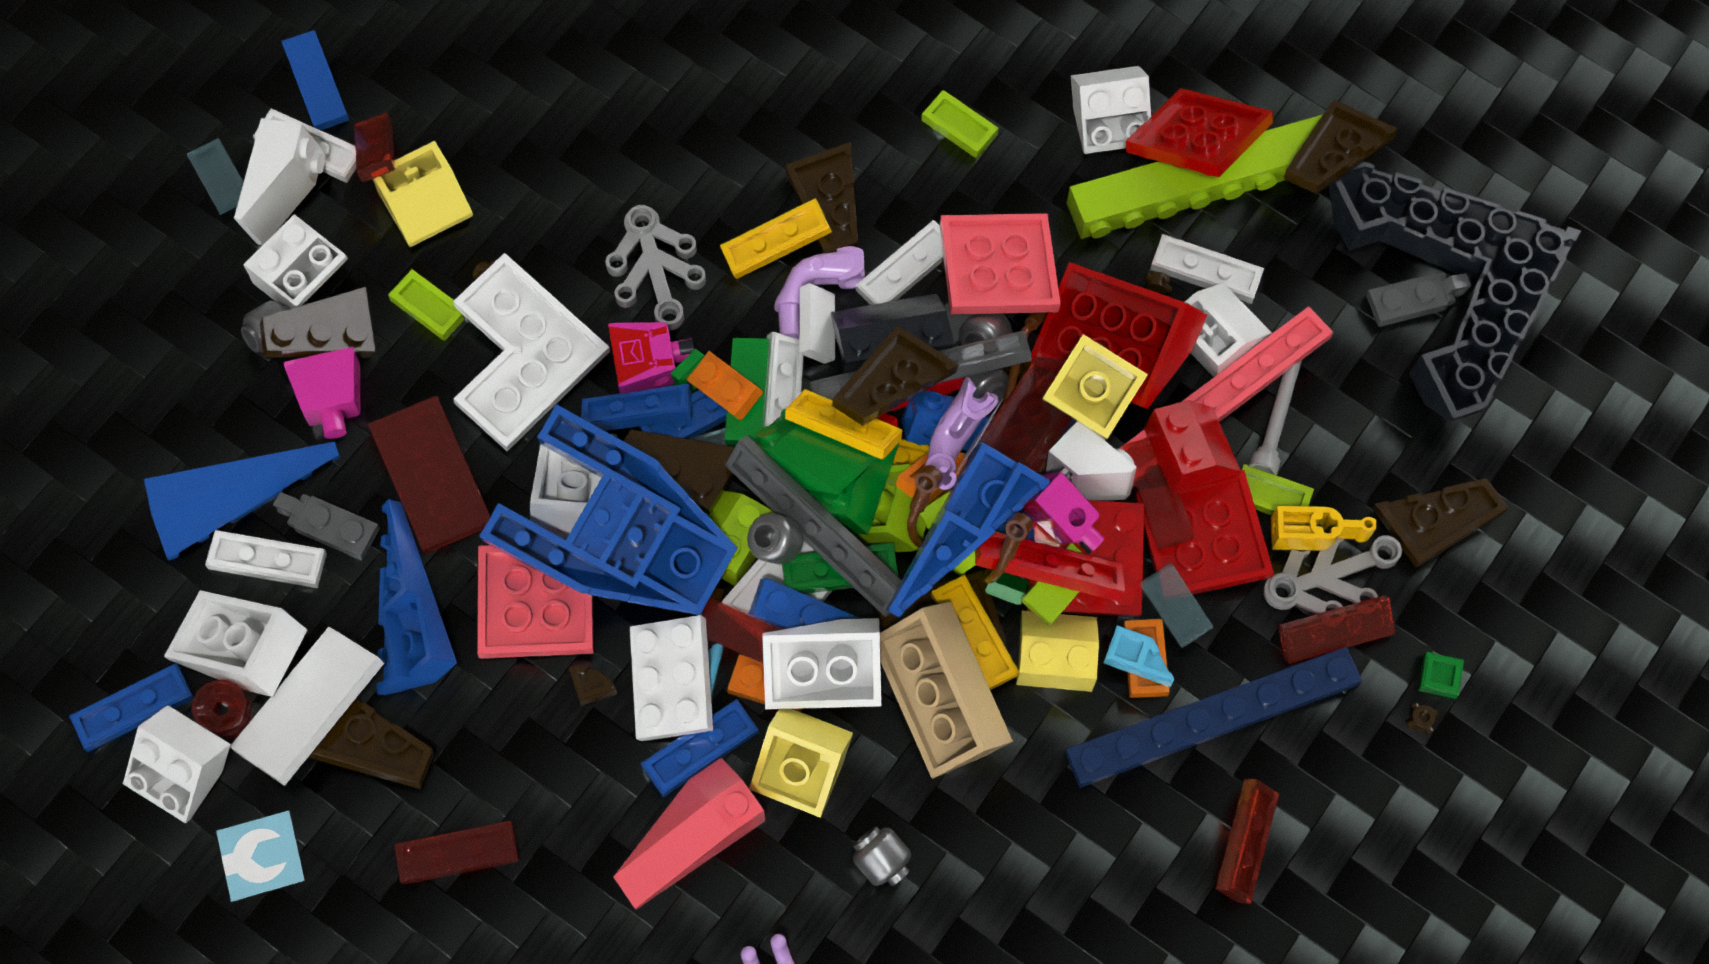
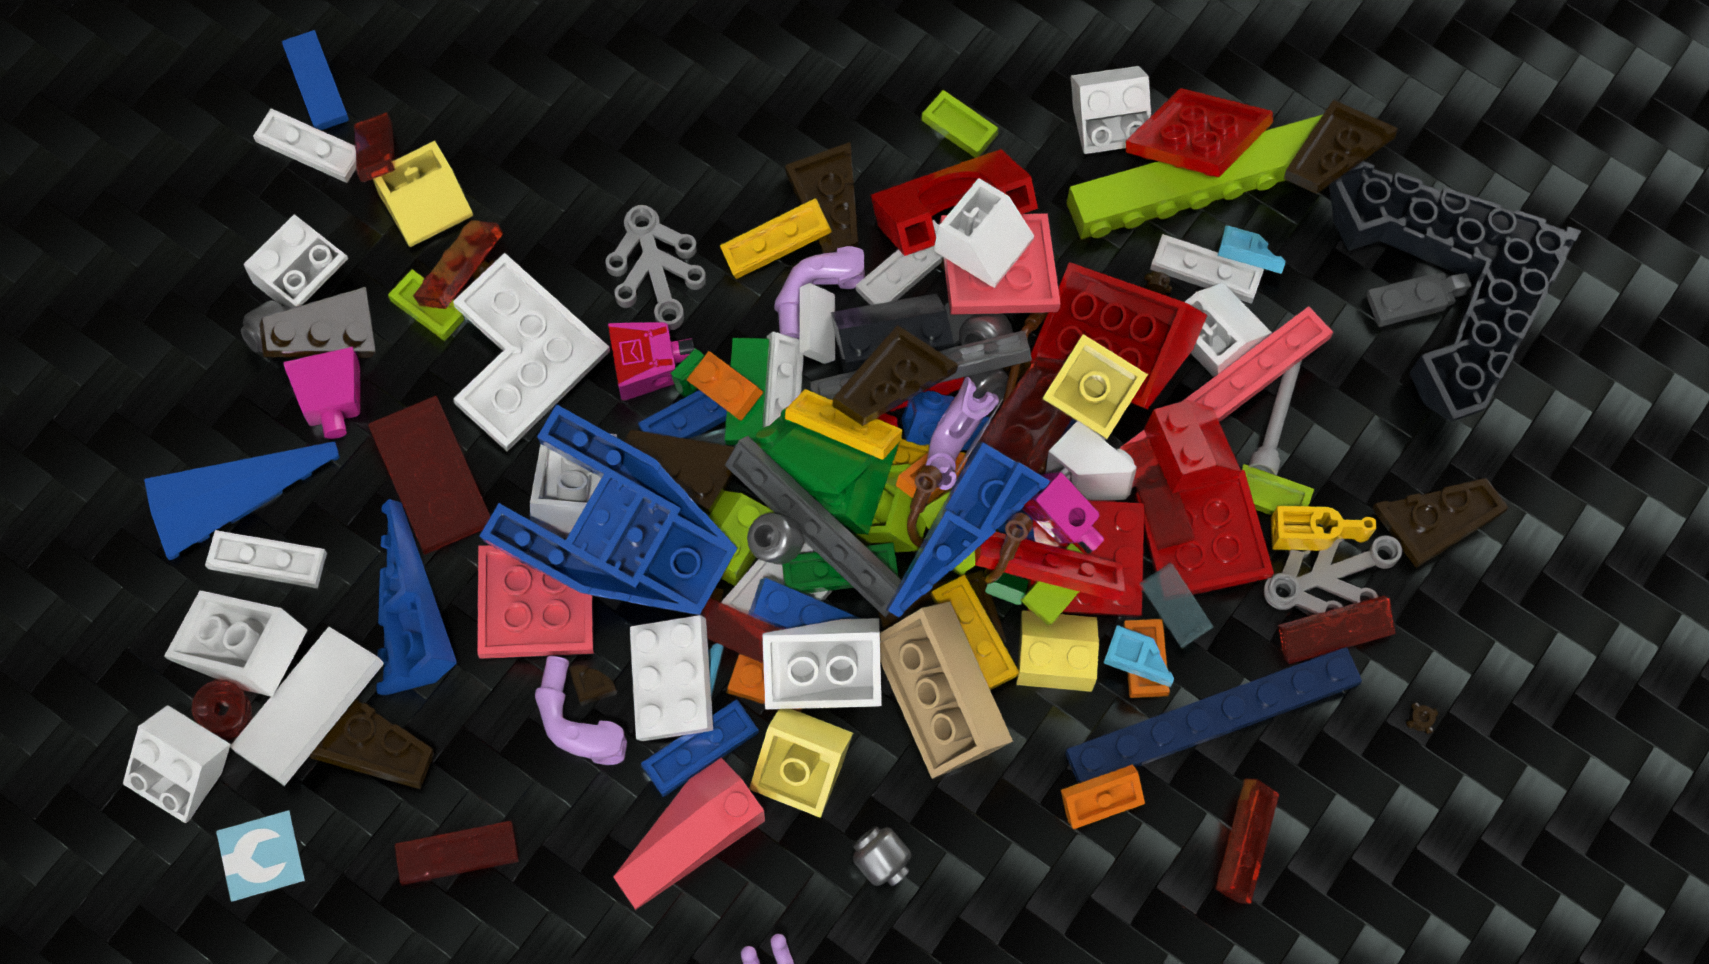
blue tile [70,663,195,752] -> none
clear light blue tile [187,138,244,215] -> none
white slope [234,118,325,245] -> none
dark grey hinge [273,492,380,561] -> none
blue tile [581,383,692,431] -> none
green tile [1418,652,1464,699] -> none
none -> clear red plate [413,220,503,309]
none -> lavender piece [535,656,627,765]
none -> red arch [870,149,1038,256]
none -> white slope [934,178,1034,288]
none -> orange plate [1061,764,1145,829]
none -> medium azure tile [1218,225,1286,274]

